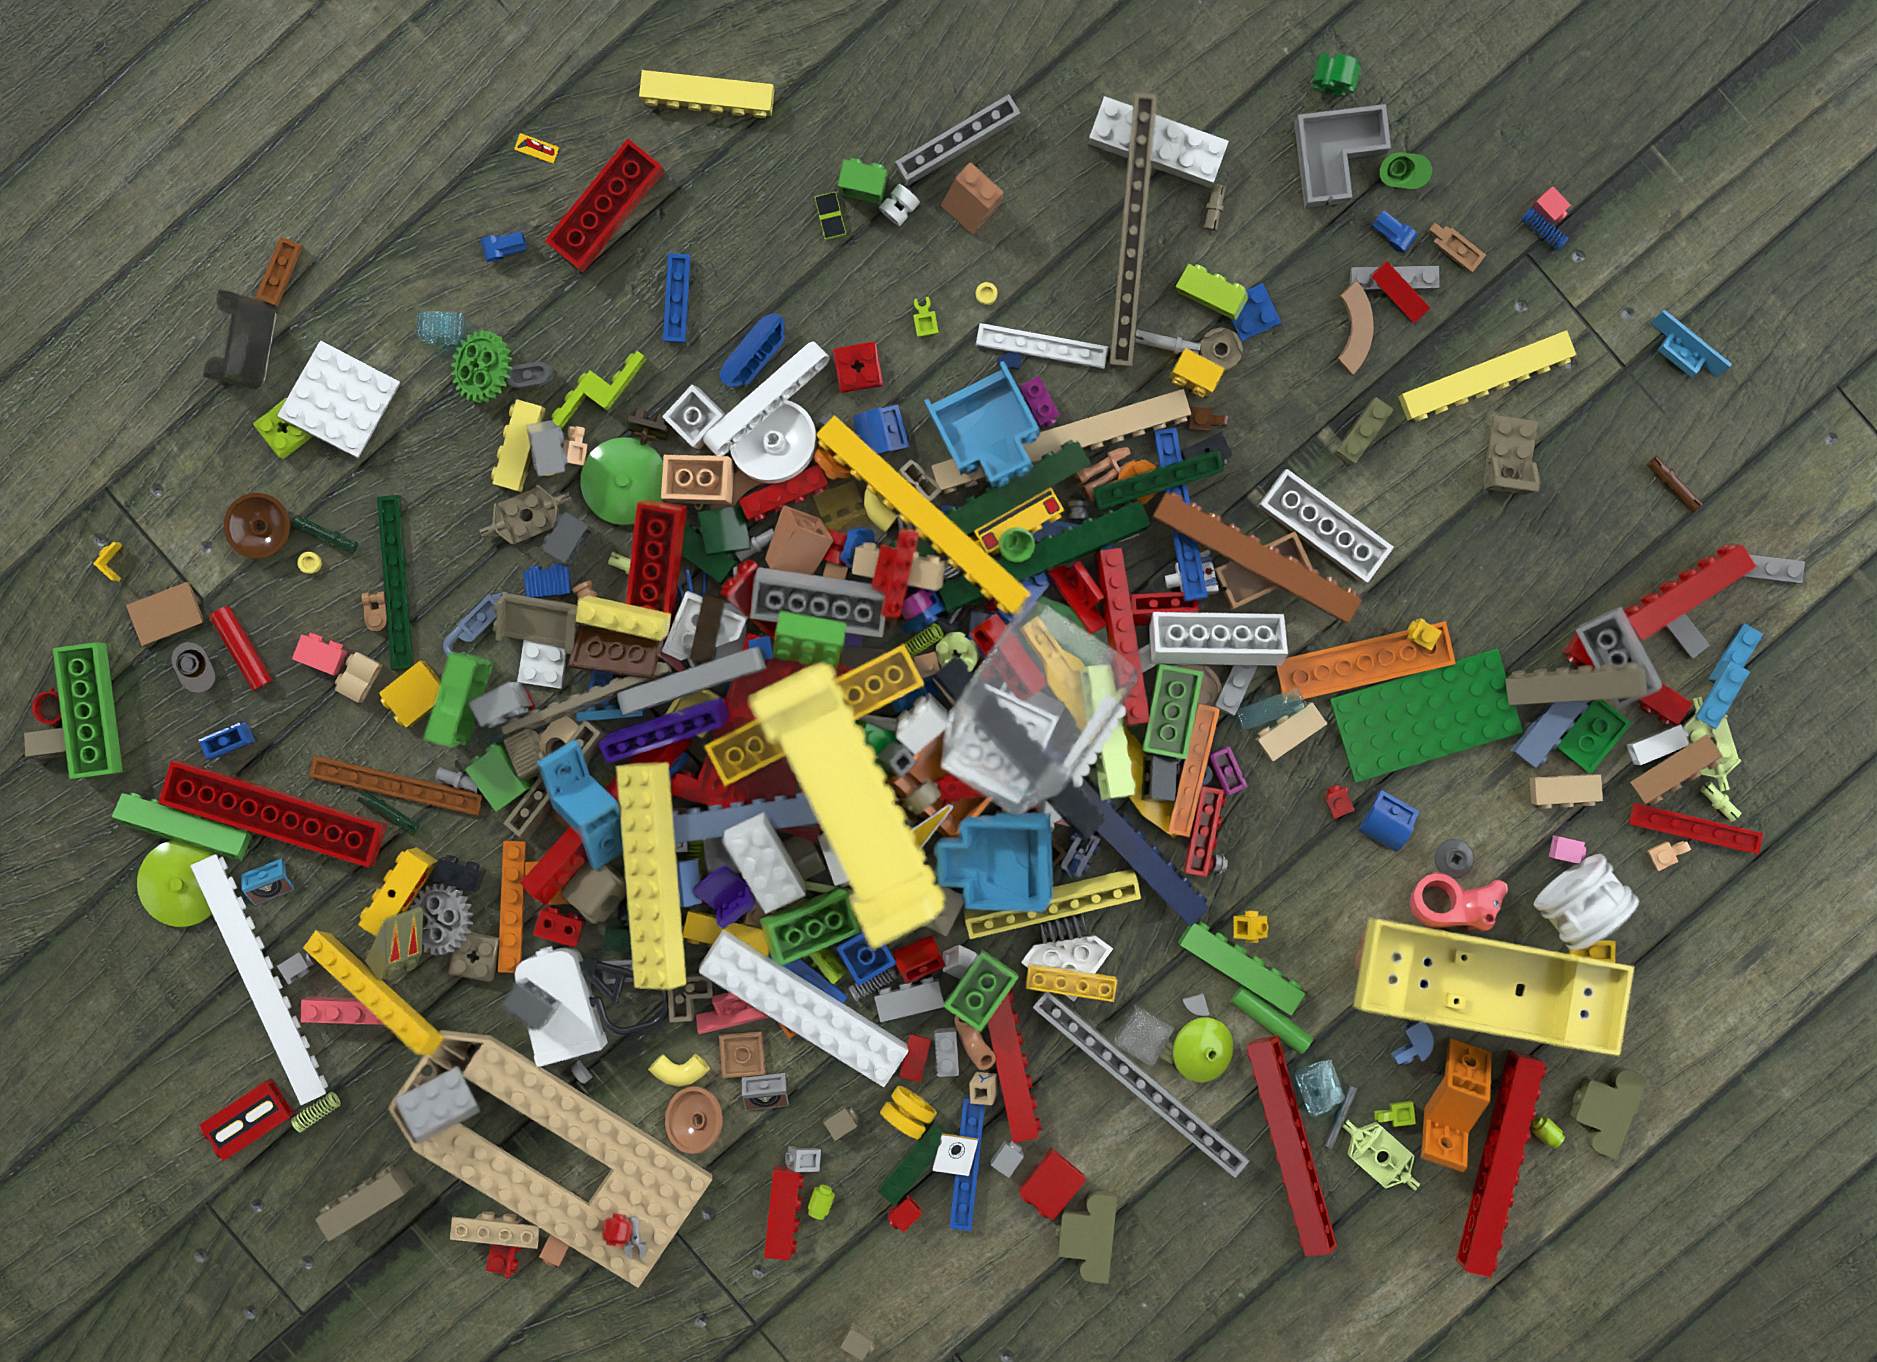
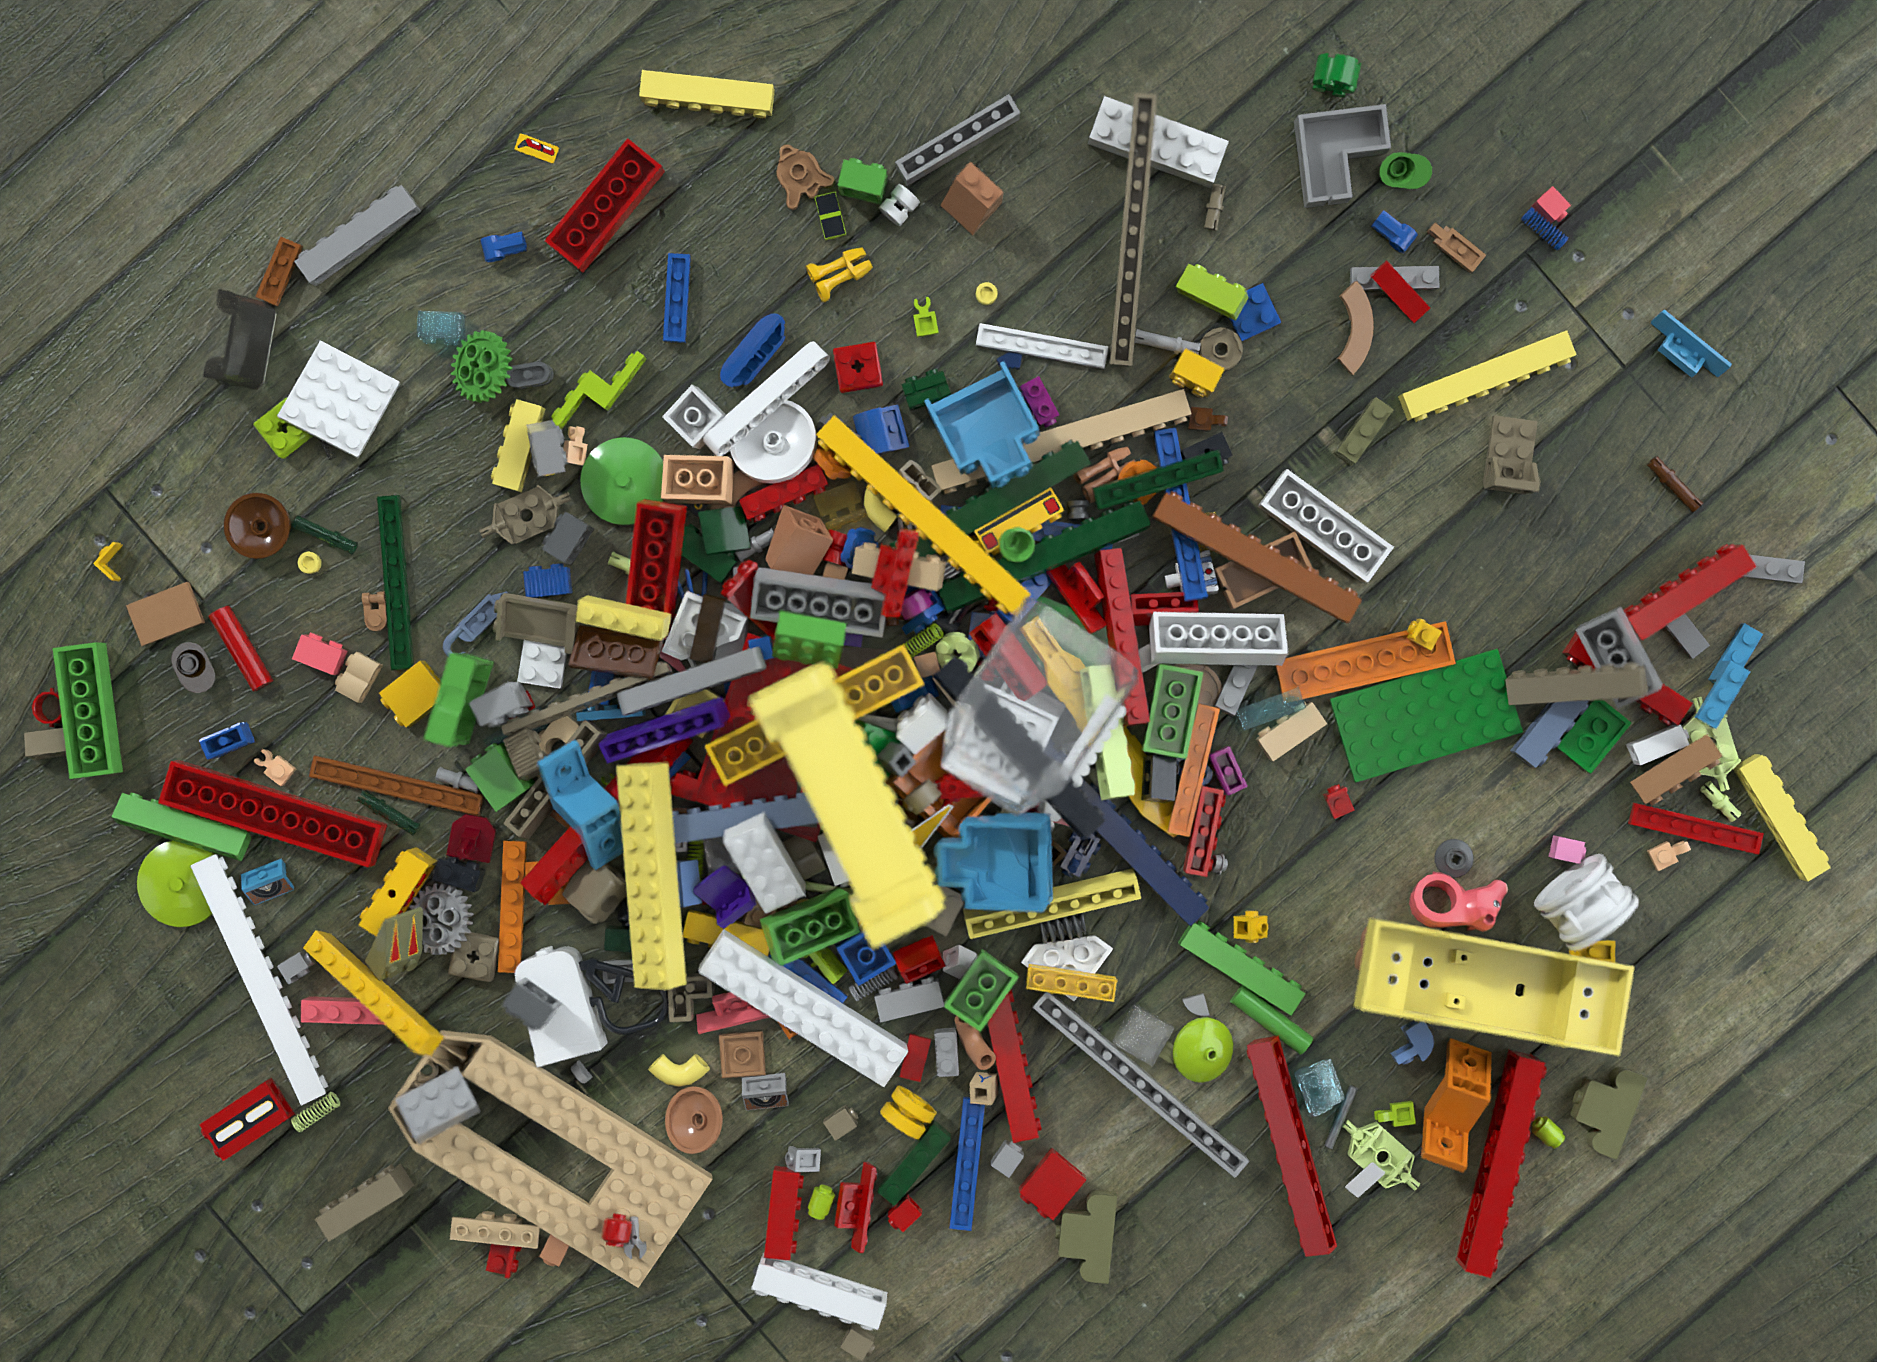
red brick [533,906,586,947] -> none
medium nougat wheel [571,580,599,602] -> none
dark brown hips [627,408,668,446] -> none
white sticker [932,1133,978,1176] -> none
blue brick [1358,790,1419,852] -> none
tan brick [1530,774,1603,809] -> none
none -> light nougat plate [254,749,296,786]
none -> light grey brick [294,185,421,287]
none -> dark red piece [446,814,496,863]
none -> white brick [752,1252,887,1330]
none -> medium nougat tile [776,145,835,210]
none -> yellow piece [805,247,873,303]
none -> red bracket [834,1162,877,1253]
none -> dark green brick [901,369,951,411]
none -> white sticker [1345,1162,1385,1197]
none -> light yellow brick [1733,754,1831,881]

